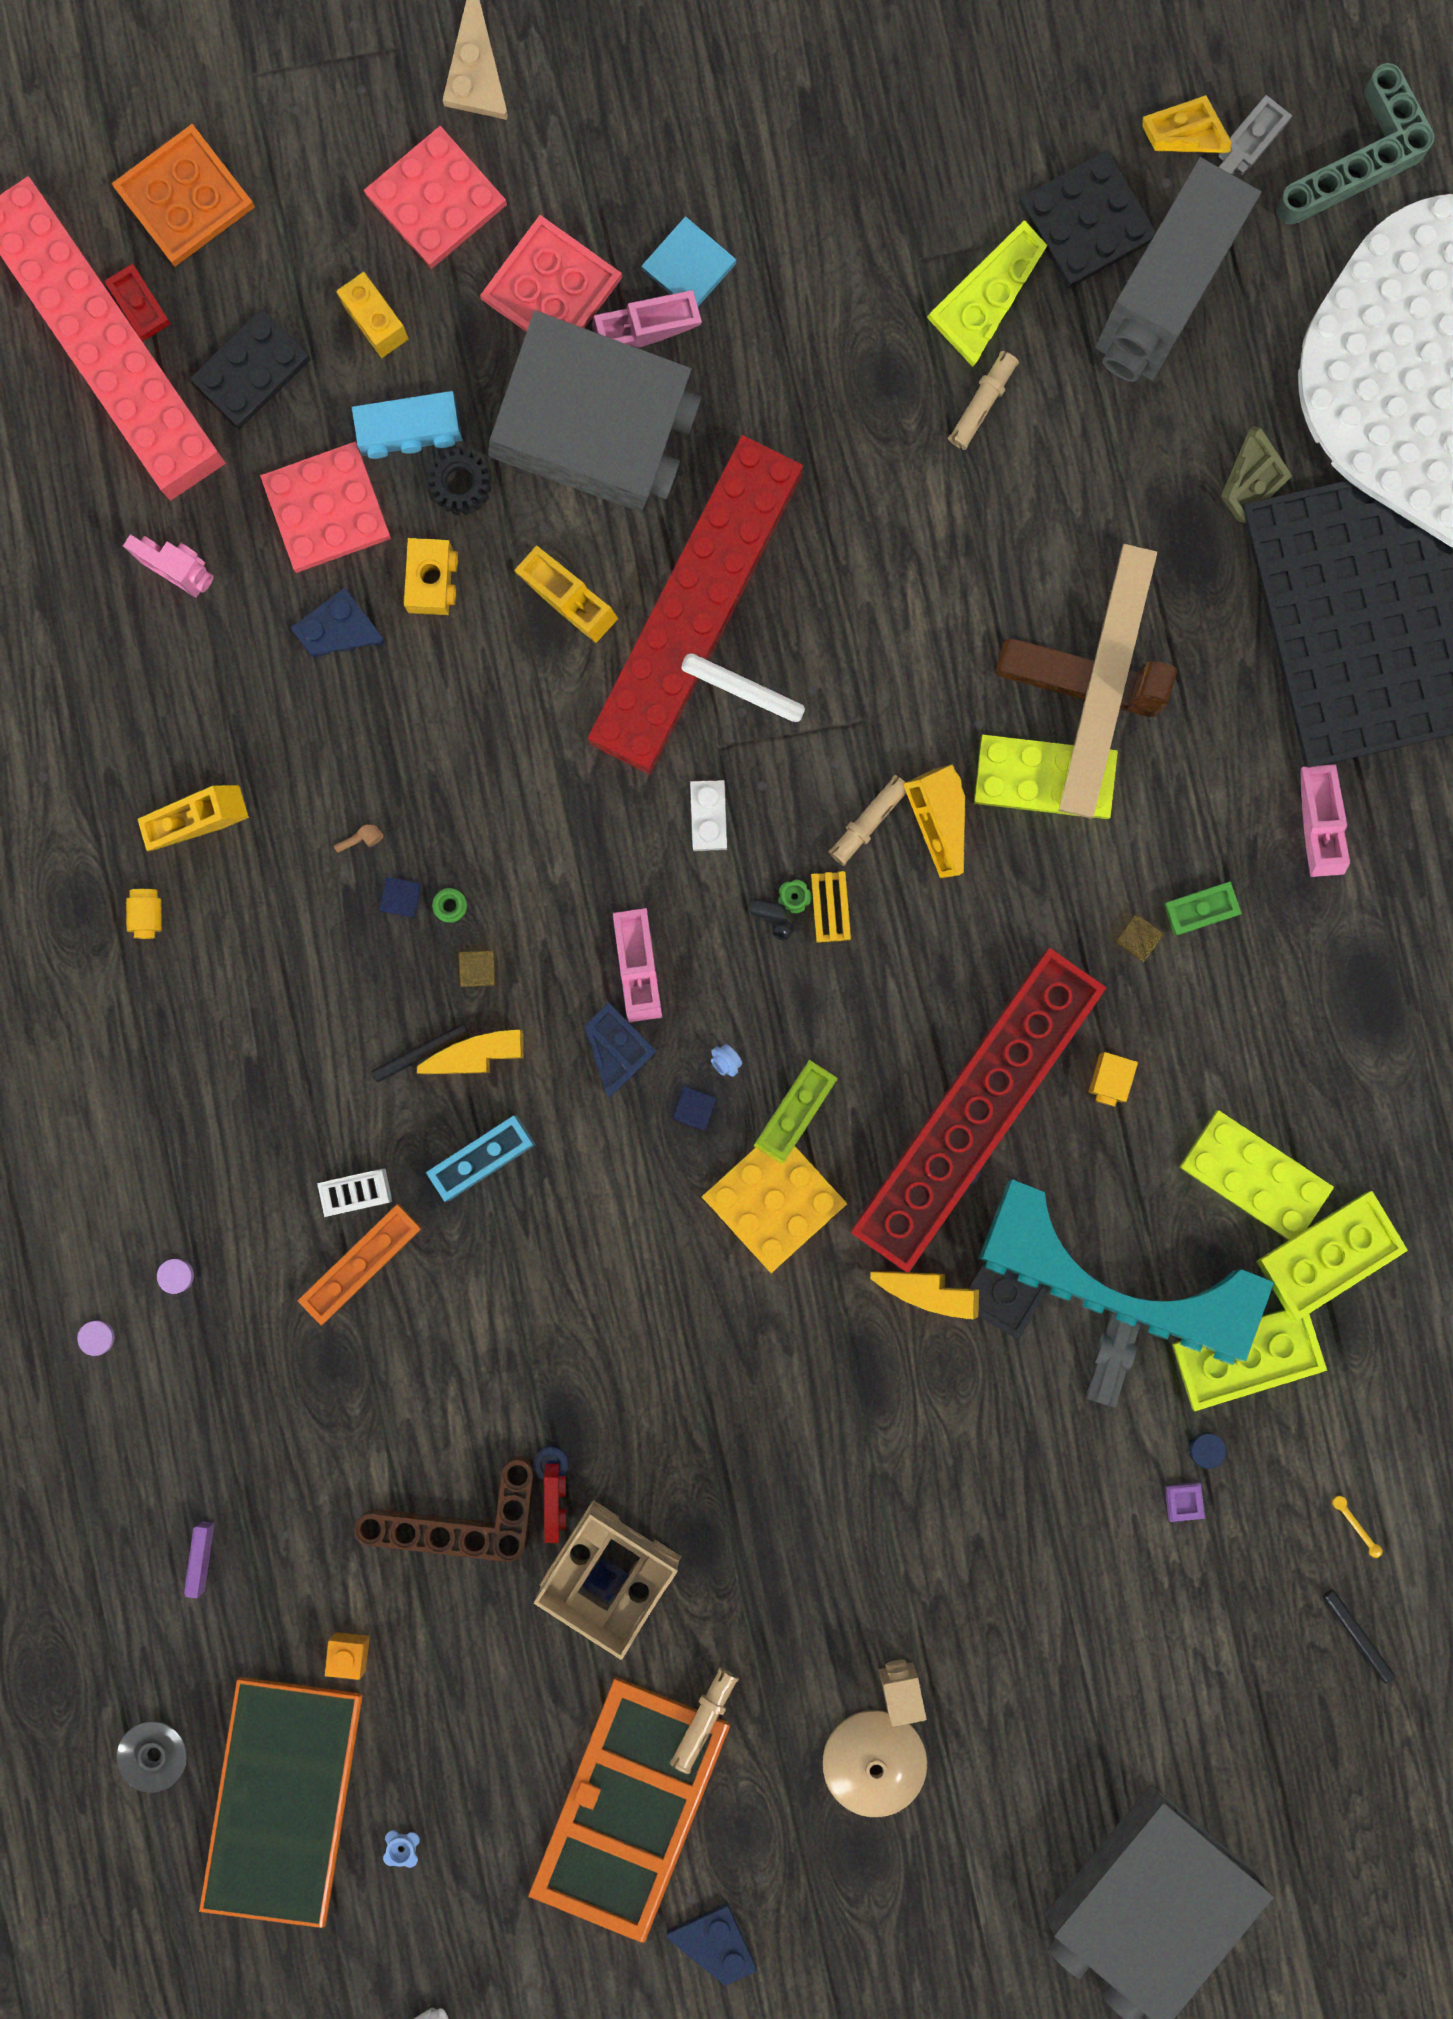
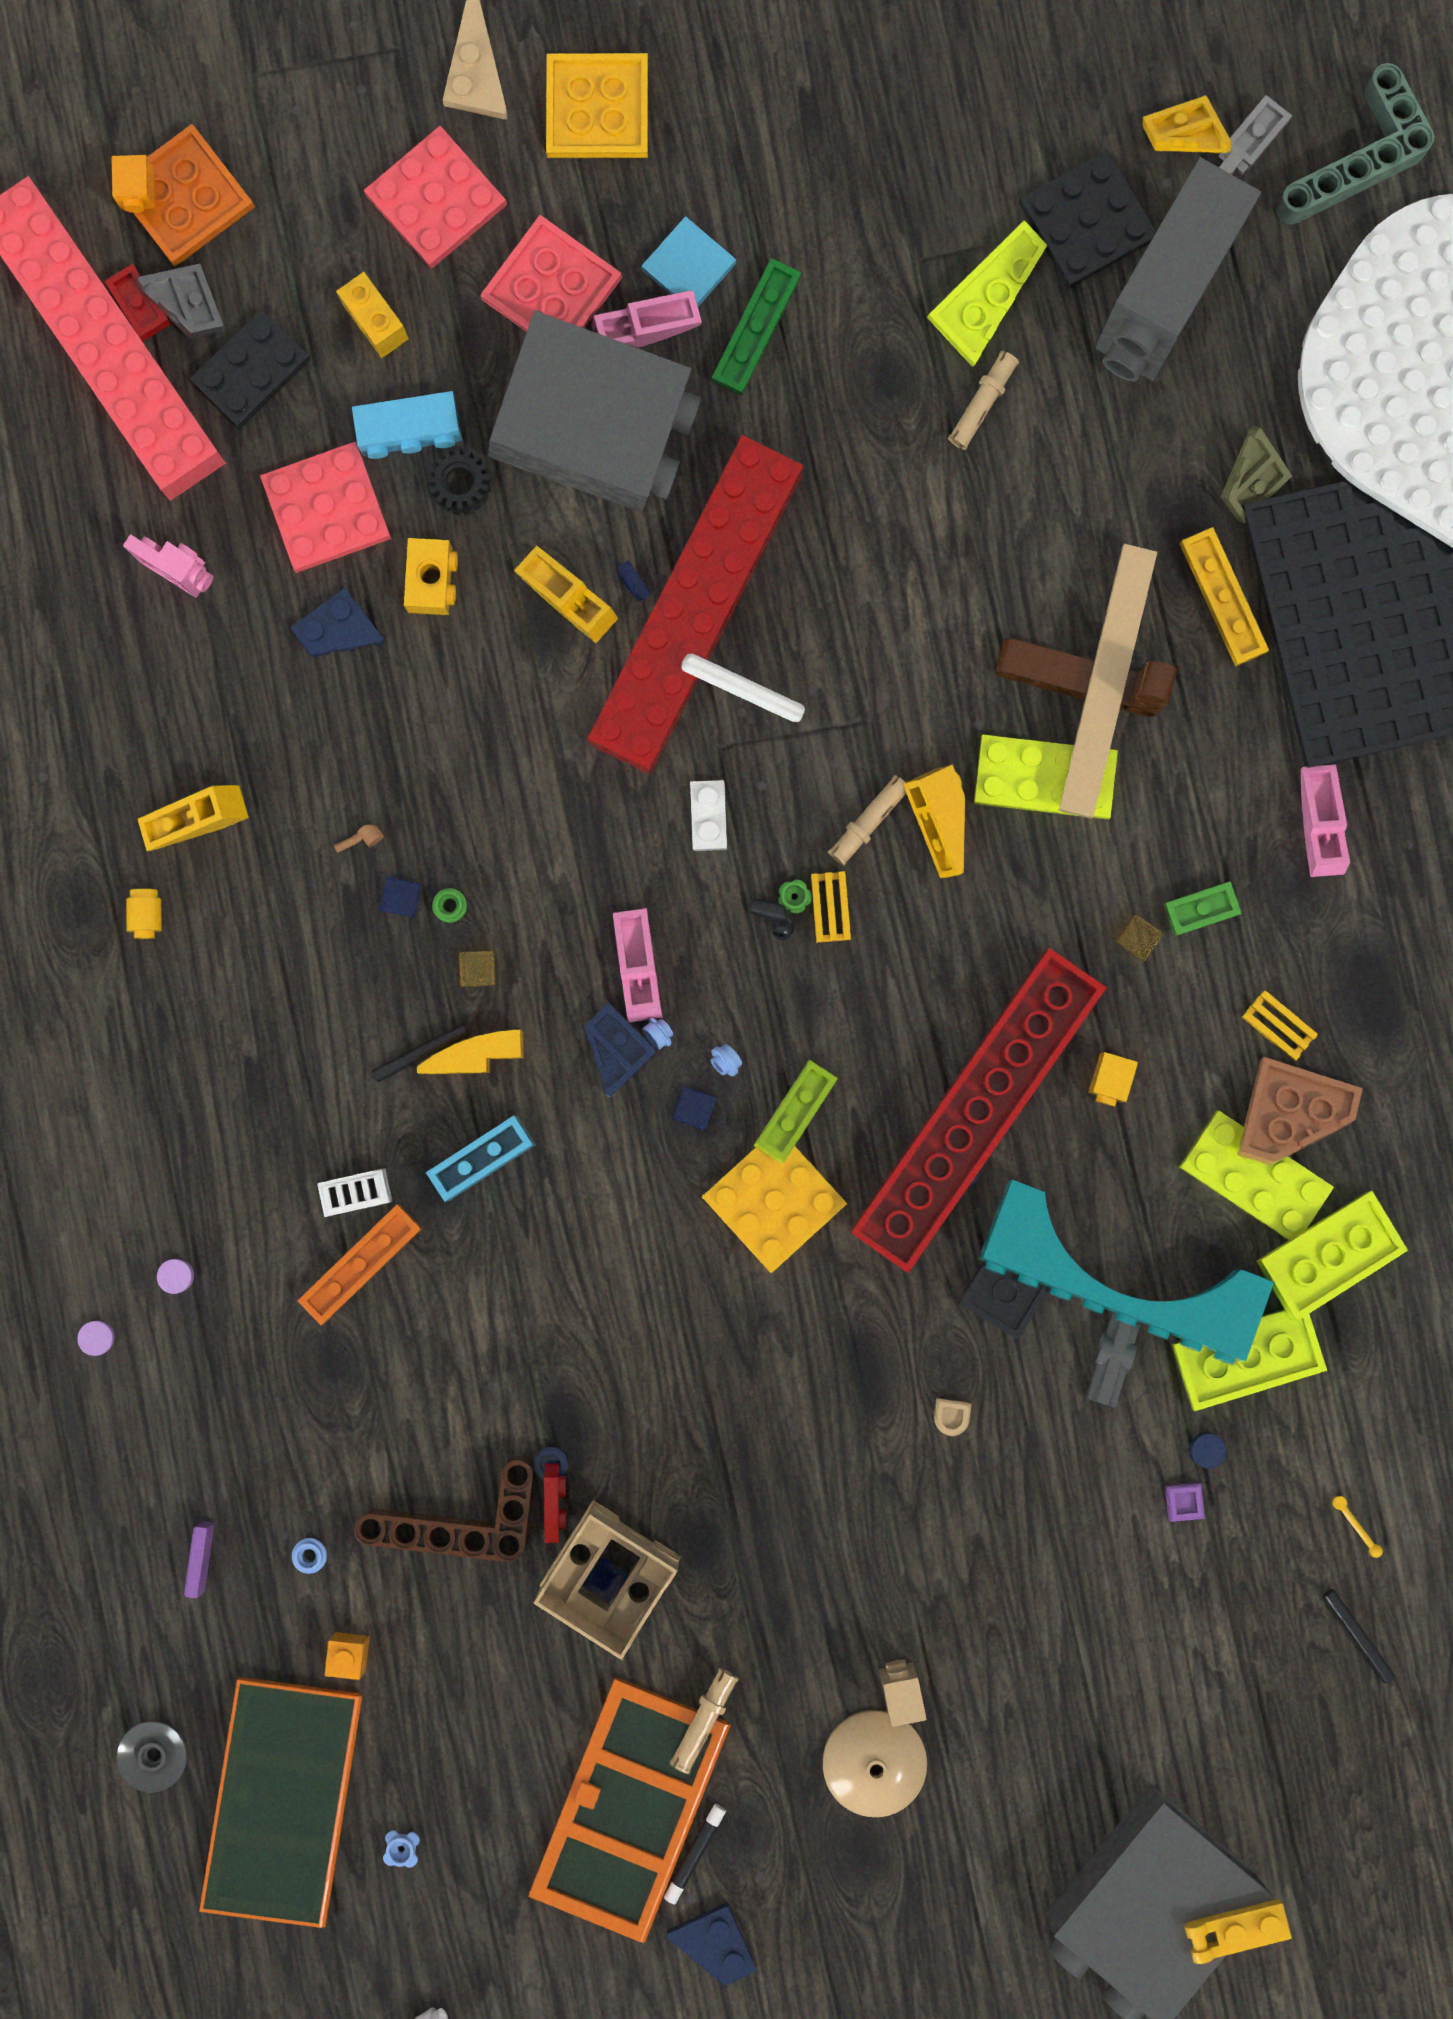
yellow slope [870,1271,979,1319] -> none
none -> light orange brick [112,155,155,213]
none -> flat silver wing [136,264,223,339]
none -> light blue plate [292,1538,327,1574]
none -> yellow plate [546,53,648,158]
none -> clear blue tile [618,560,649,602]
none -> light blue plate [642,1018,673,1050]
none -> black bar [664,1804,726,1904]
none -> green plate [712,258,802,396]
none -> tan tile [934,1397,972,1436]
none -> yellow plate [1180,527,1269,667]
none -> yellow plate [1184,1899,1292,1964]
none -> nougat plate [1237,1057,1363,1165]
none -> yellow tile [1241,990,1318,1061]

